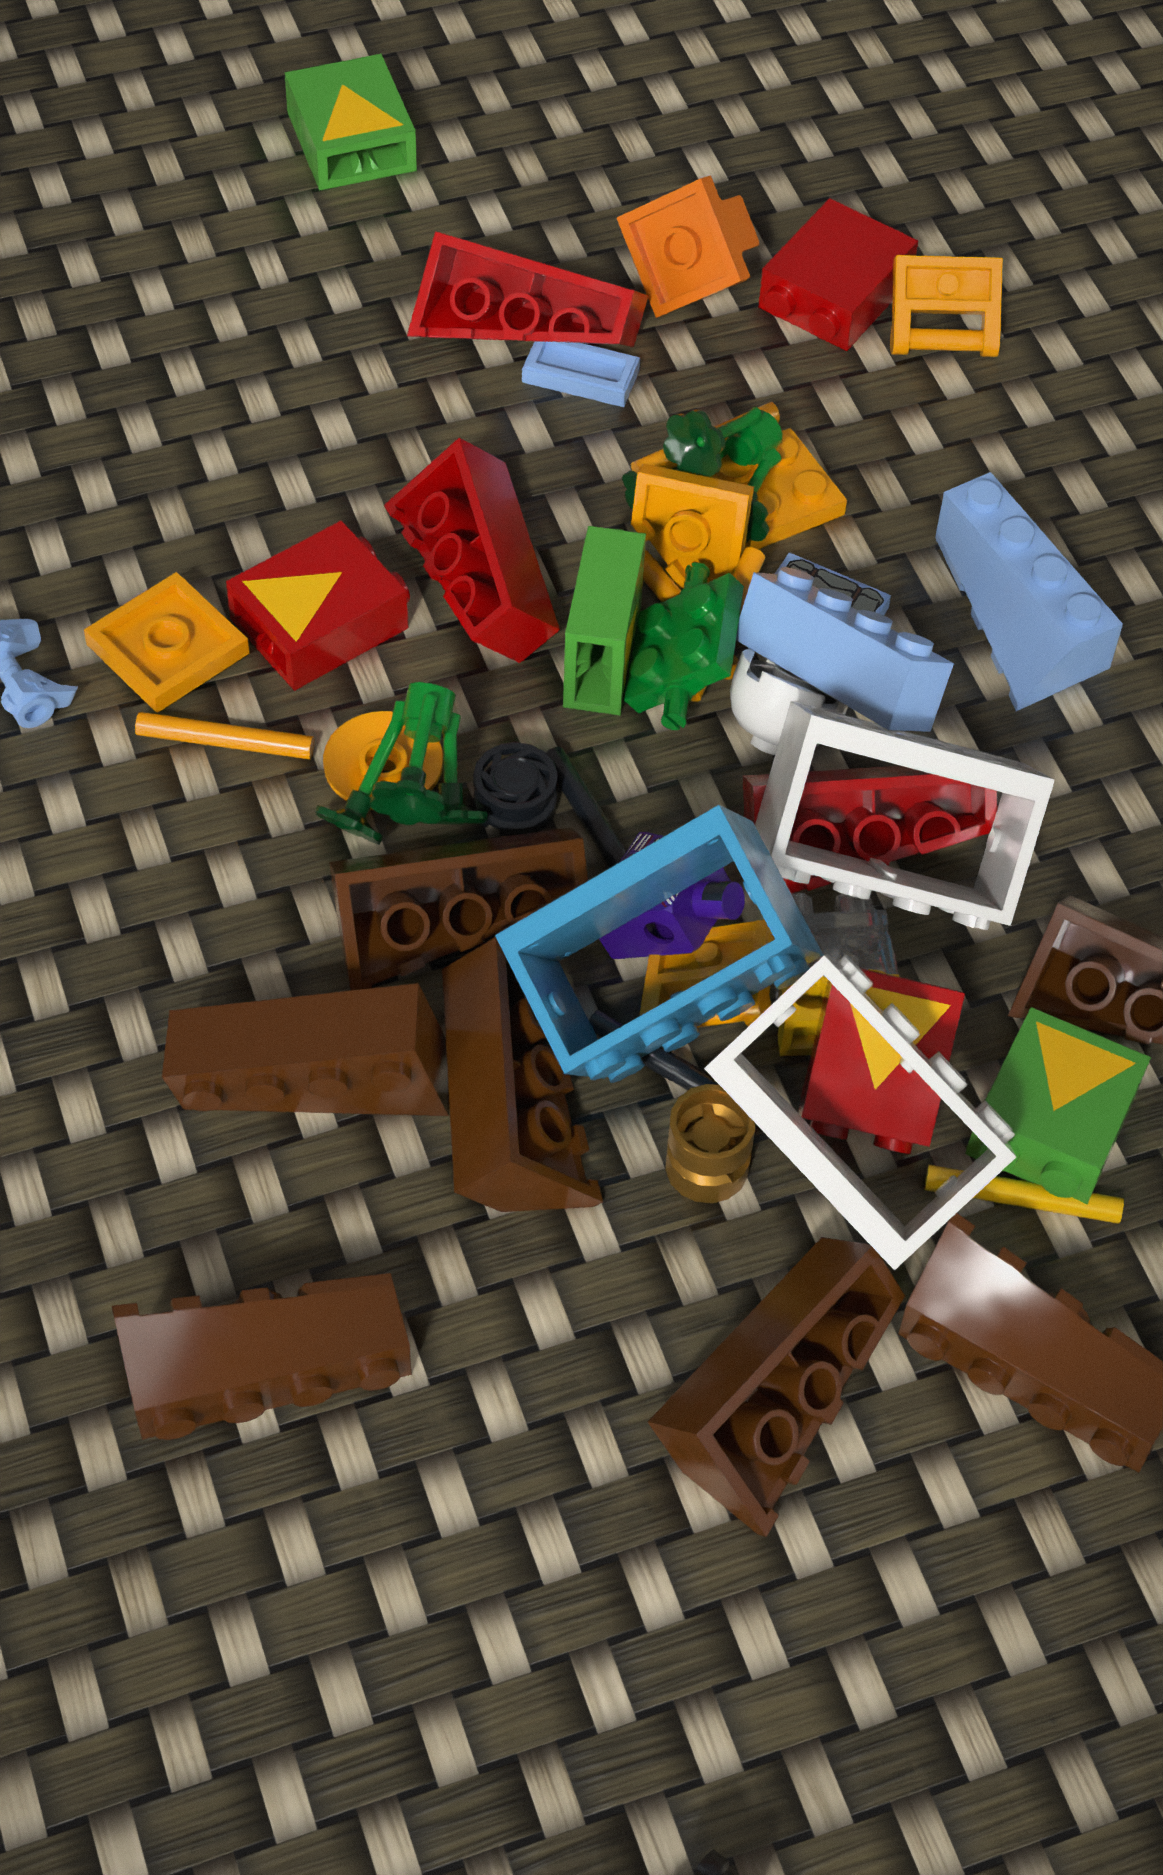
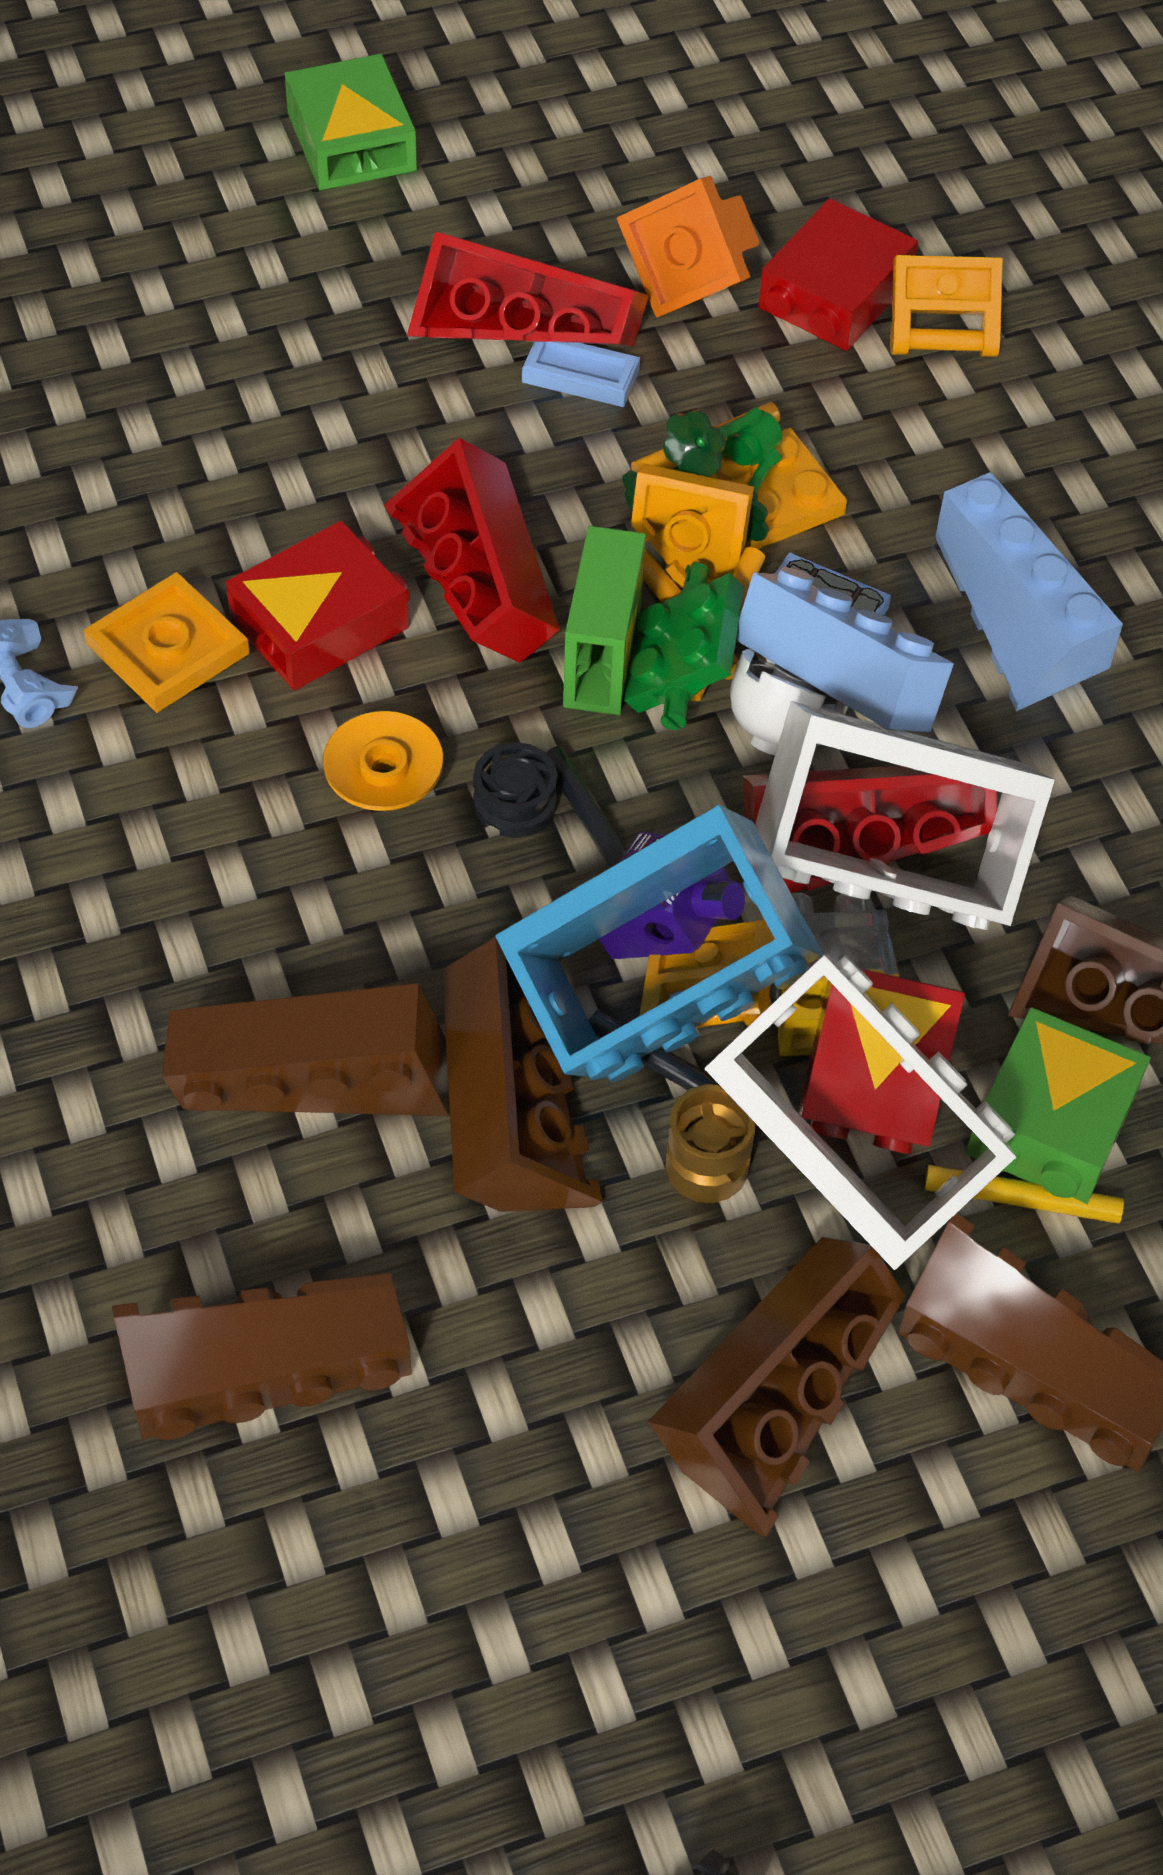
light orange bar [135,712,315,760] -> none
plant [315,682,488,845] -> none
reddish brown wedge [329,827,588,991] -> none

